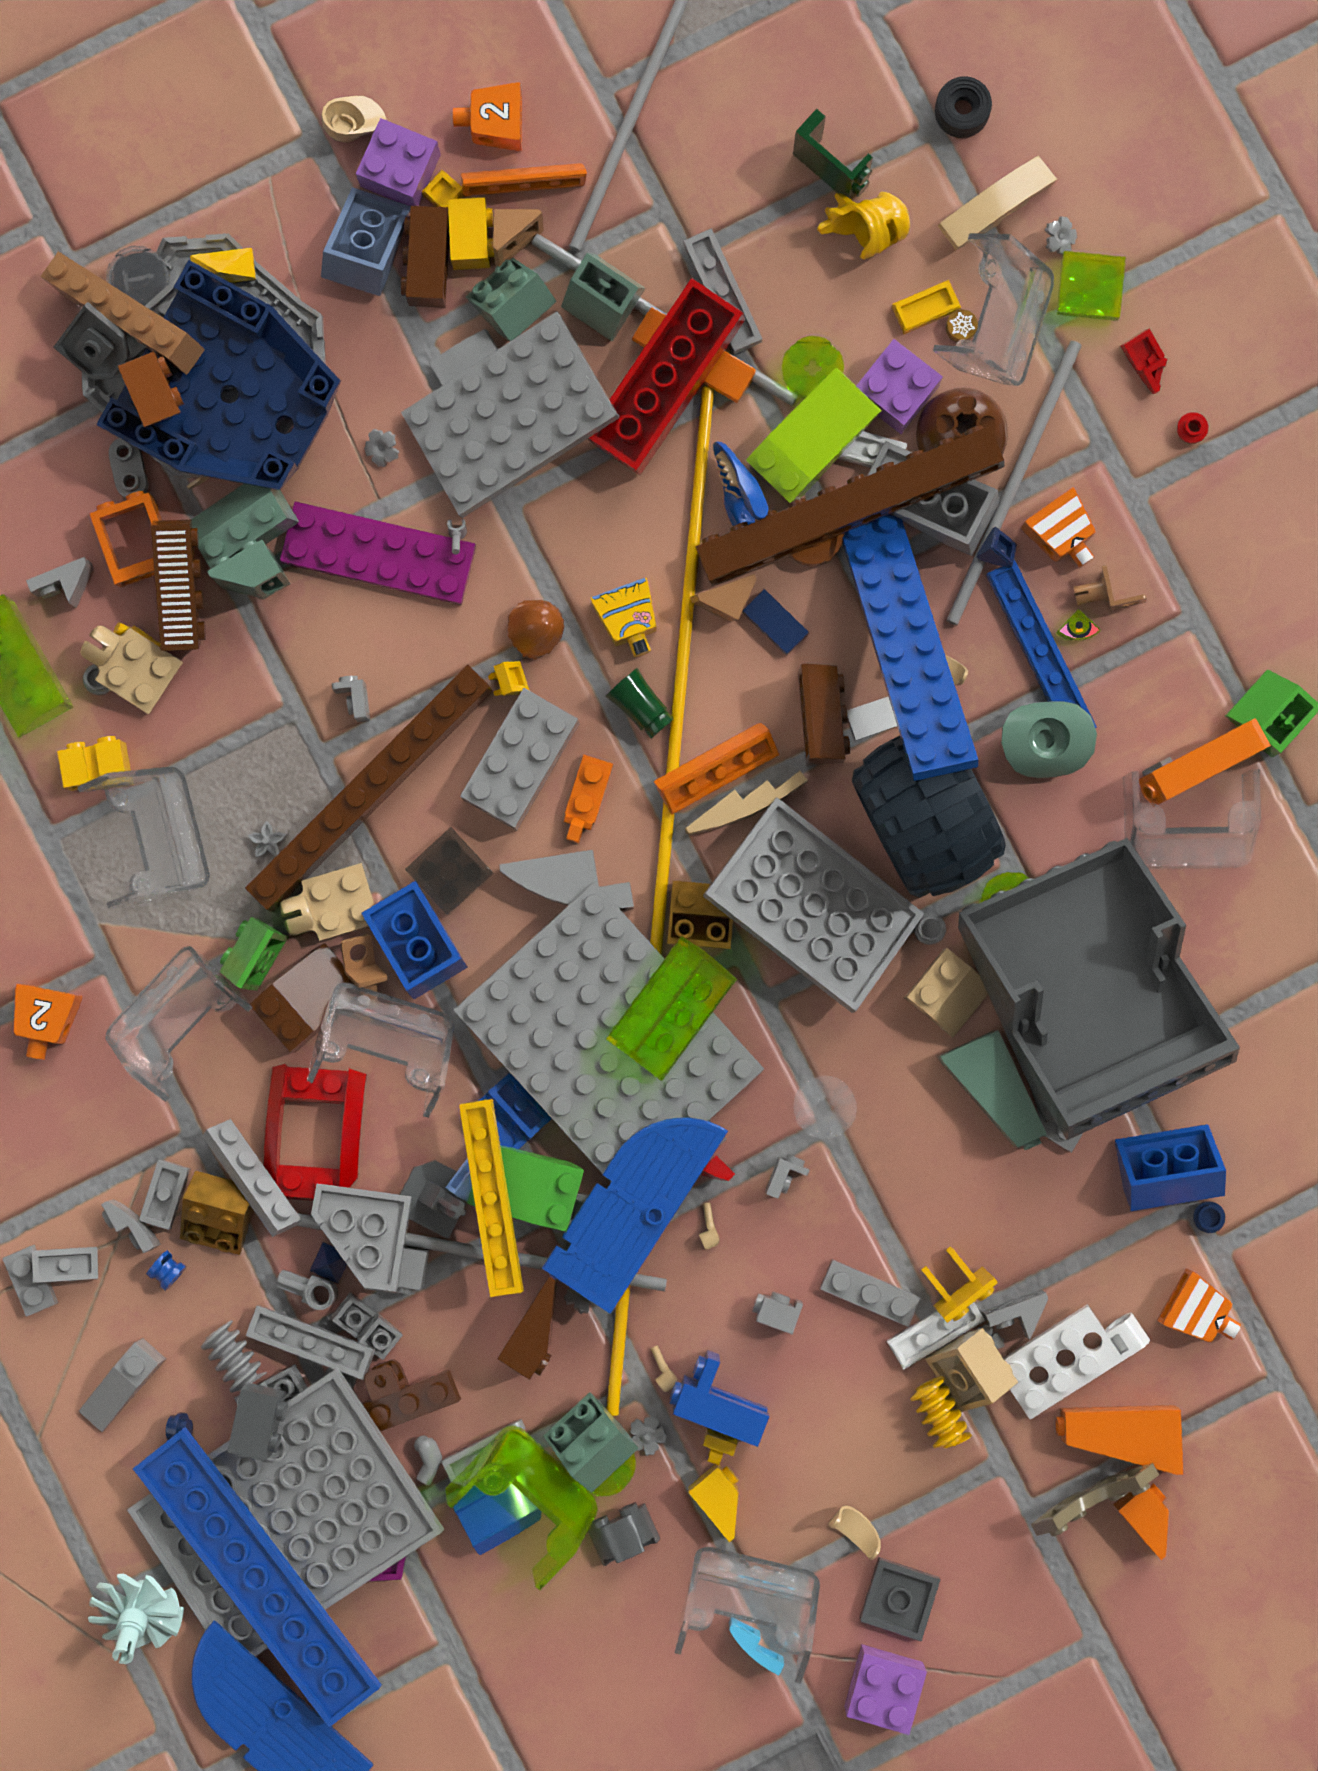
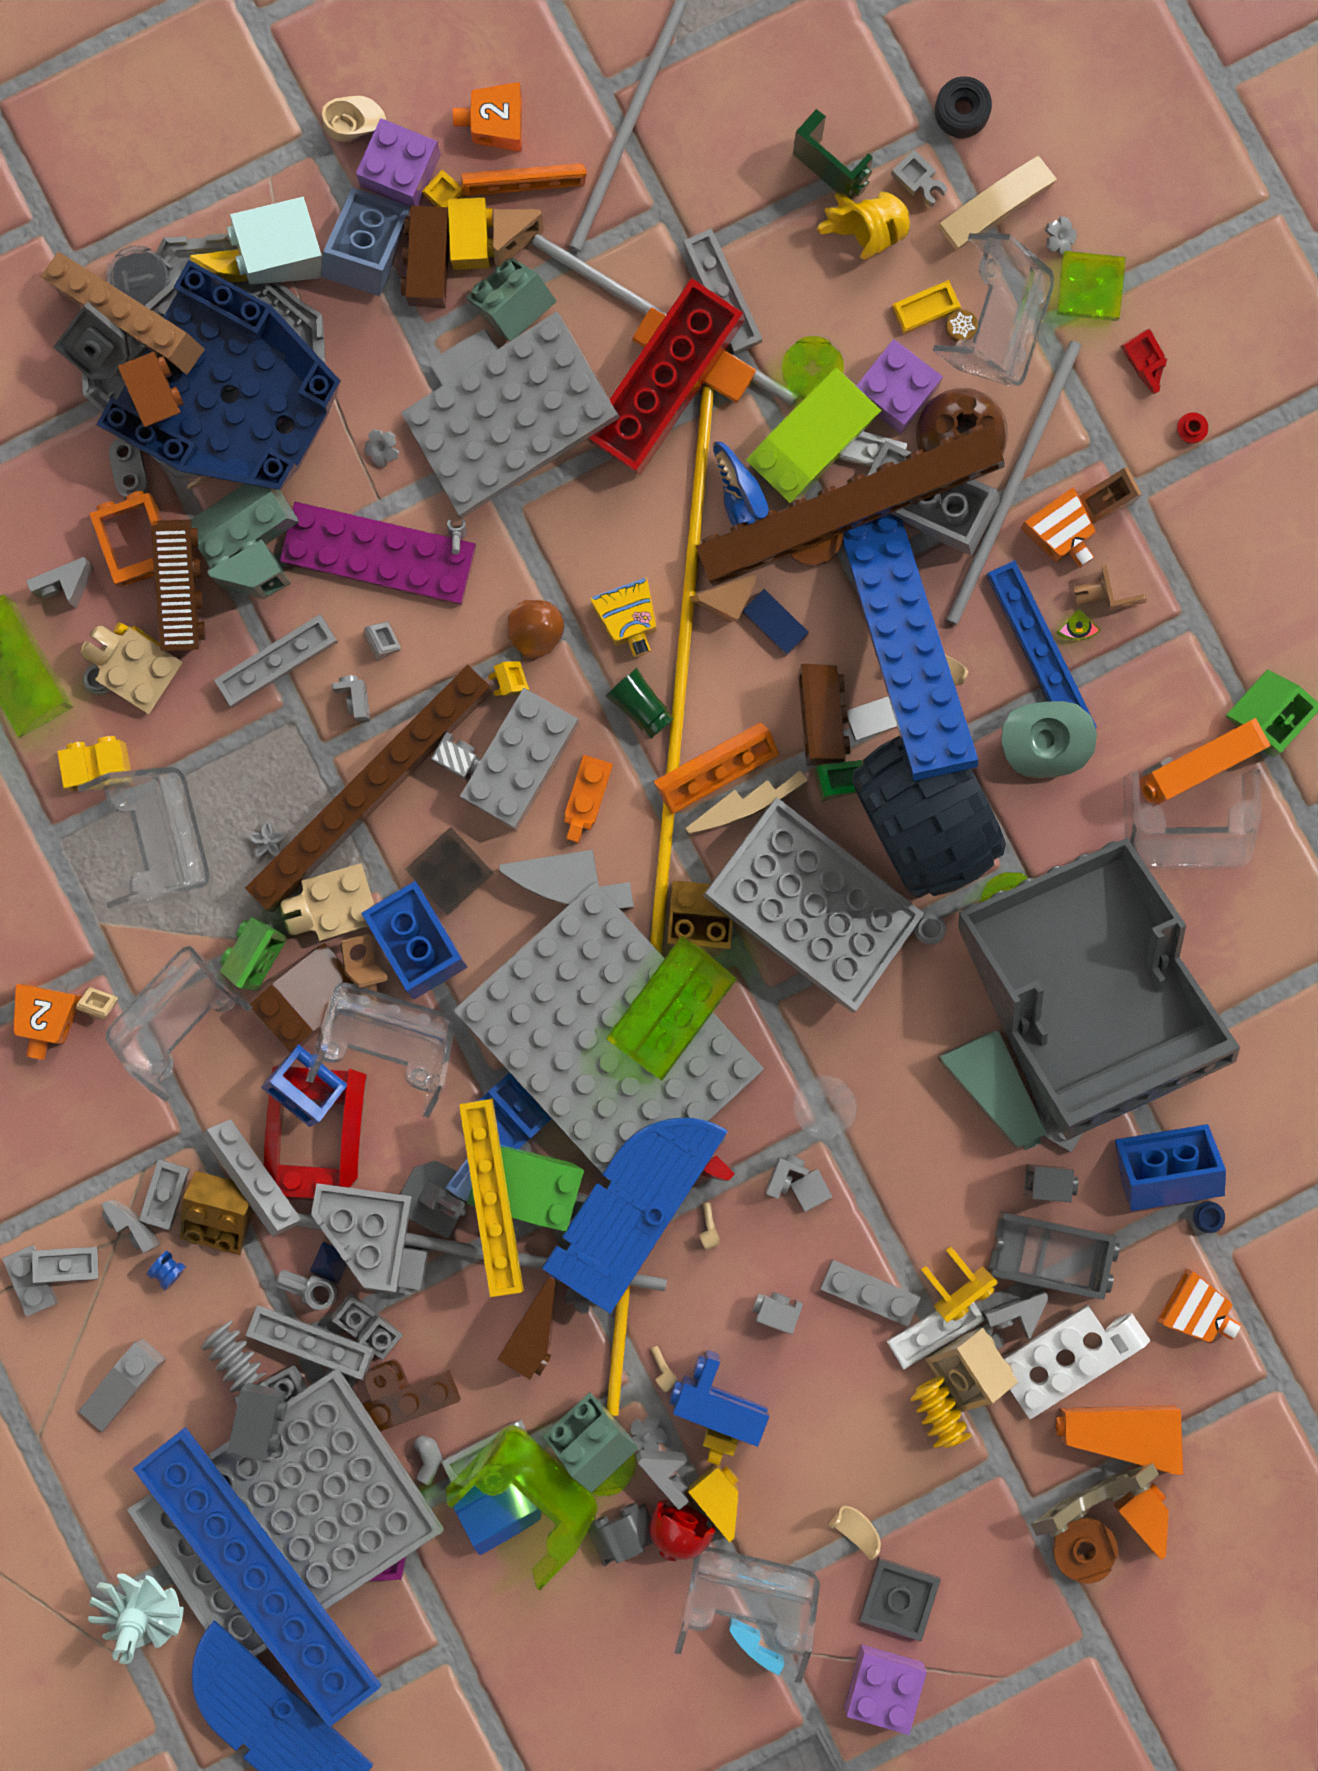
dark blue plate [166,1412,193,1440] -> none
sand green slope [561,253,646,341] -> none
tan slope [904,948,988,1038] -> none
dark blue slope [976,527,1017,568] -> none
none -> tan slope [76,987,118,1019]
none -> light grey plate [214,614,338,708]
none -> light aqua slope [226,197,322,285]
none -> blue tile [261,1044,347,1127]
none -> light grey slope [363,621,401,661]
none -> light grey brick [431,732,481,780]
none -> light grey slope [635,1450,689,1510]
none -> red cylinder [649,1500,715,1562]
none -> light grey tile [790,1169,833,1212]
none -> green slope [814,760,863,802]
none -> light grey plate [891,150,947,207]
none -> clear door [988,1211,1120,1300]
none -> dark grey brick [1024,1164,1078,1203]
none -> dark orange plate [1052,1516,1118,1584]
none -> medium nougat slope [1079,467,1142,524]

